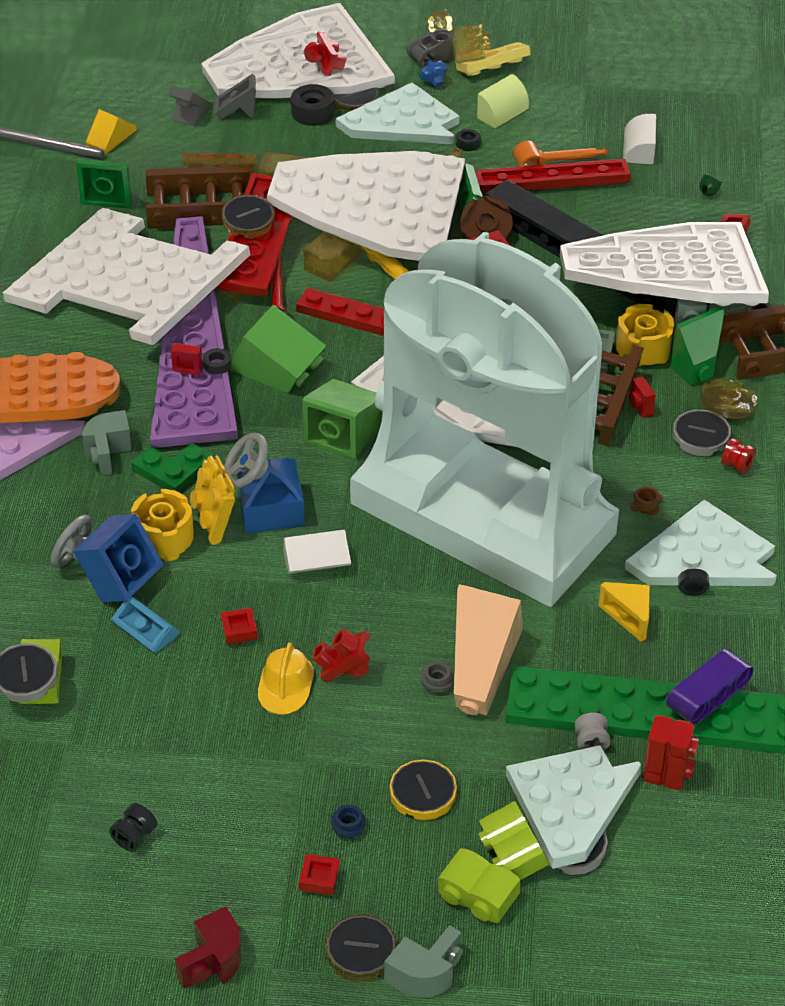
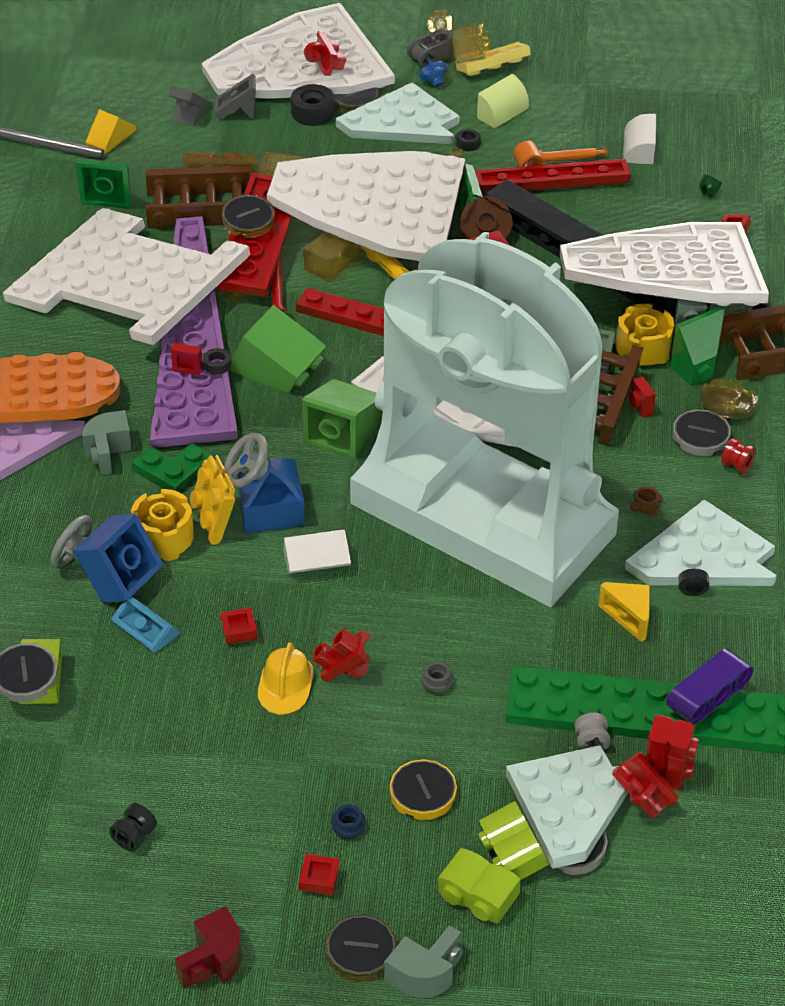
light nougat slope [454,584,523,715] -> none
none -> red hips [612,752,679,818]

